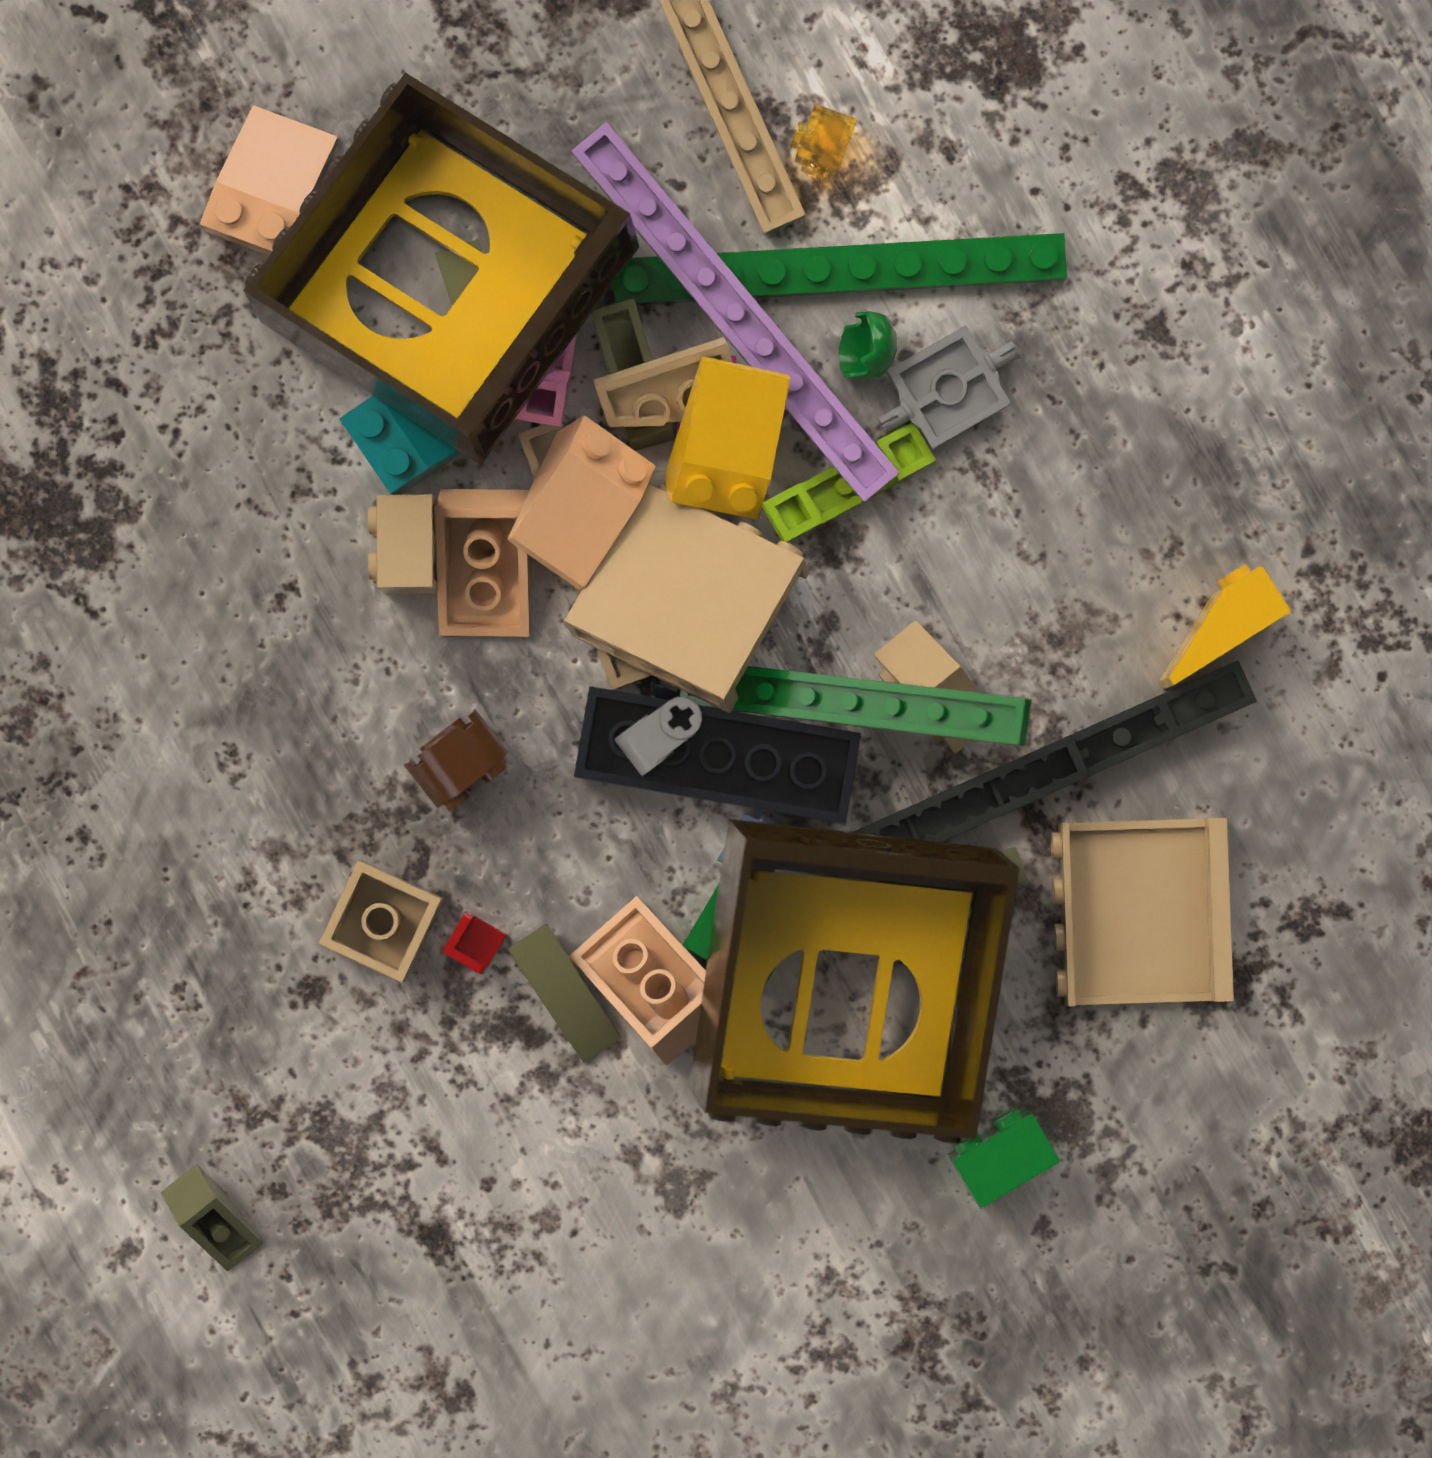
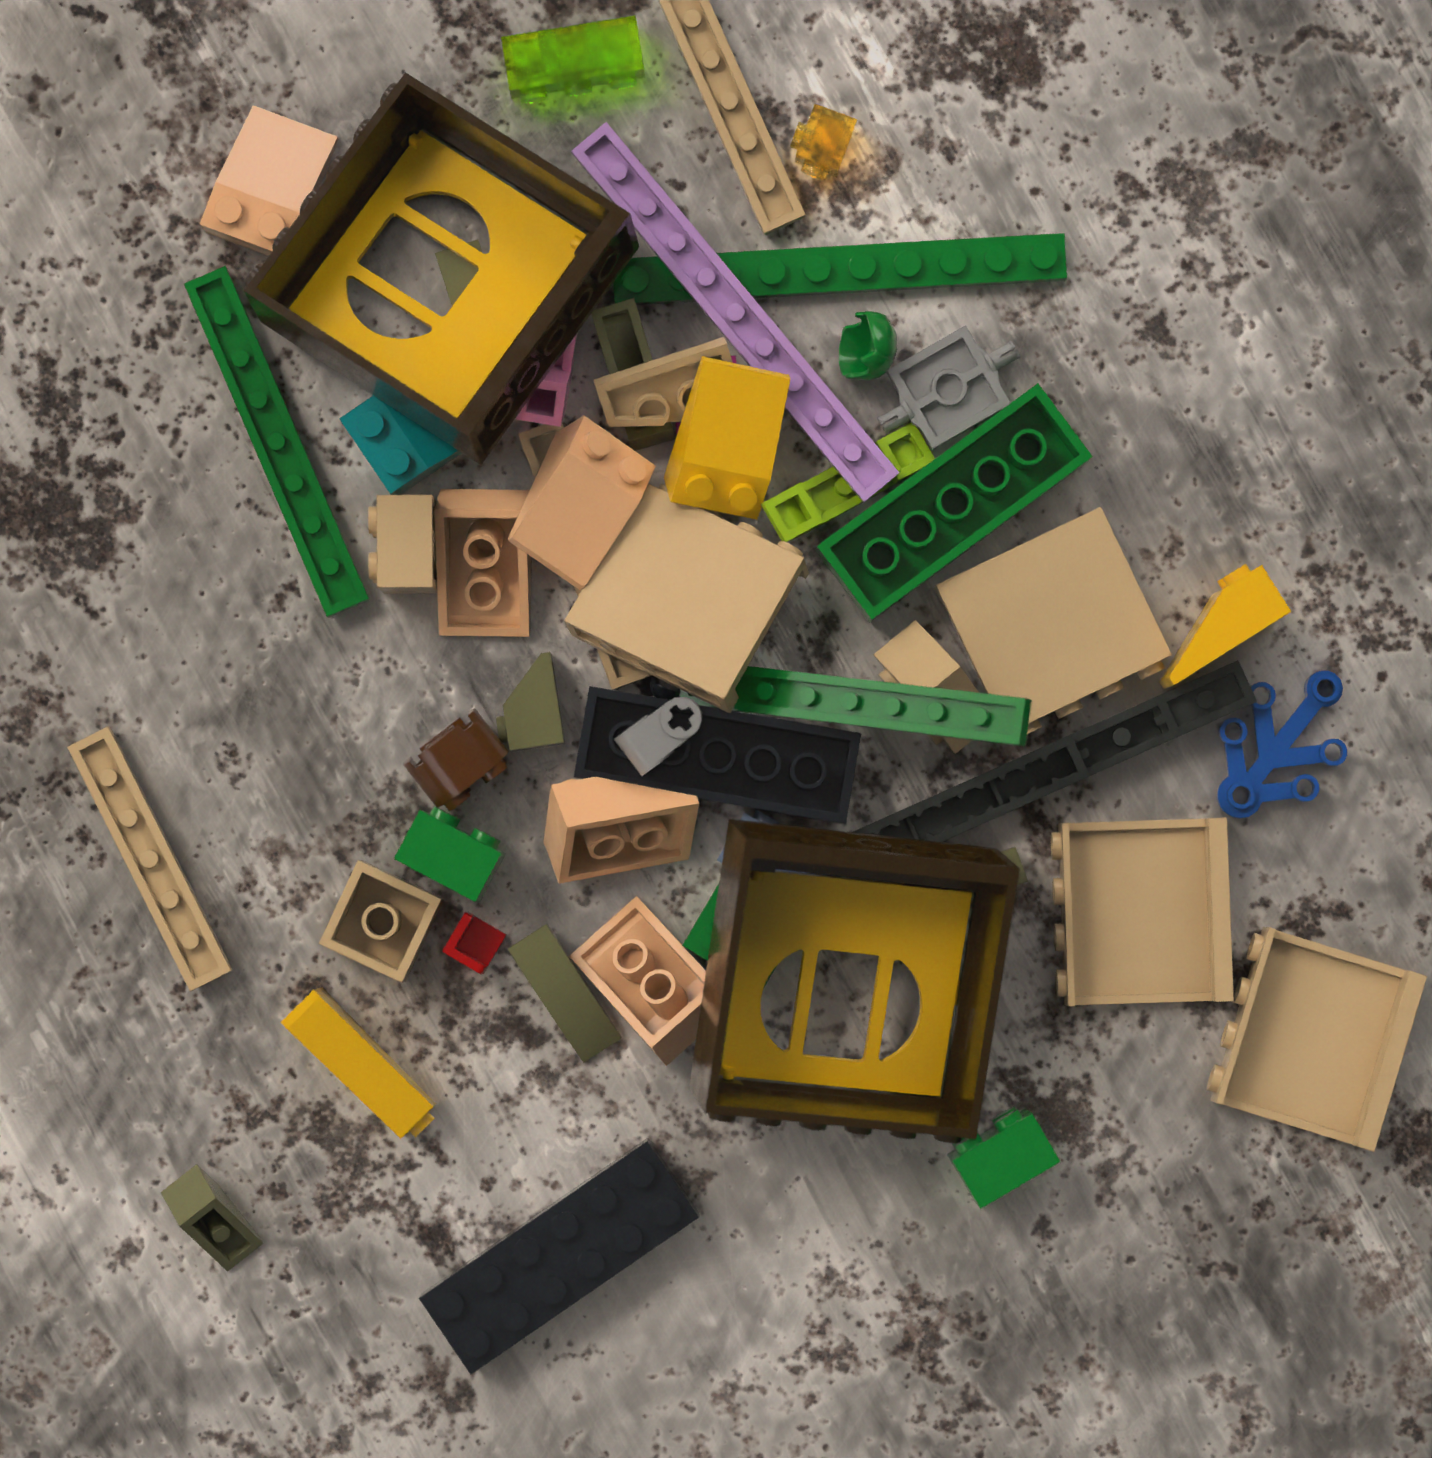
none -> tan plate [67,726,233,991]
none -> green plate [184,266,370,618]
none -> yellow slope [280,987,436,1139]
none -> green brick [394,806,506,902]
none -> black brick [419,1138,699,1375]
none -> olive slope [496,652,565,752]
none -> clear neon green brick [501,15,645,104]
none -> light nougat slope [543,777,699,884]
none -> green brick [815,383,1093,623]
none -> tan panel [933,507,1172,734]
none -> tan panel [1207,927,1427,1152]
none -> blue plant [1217,670,1347,818]

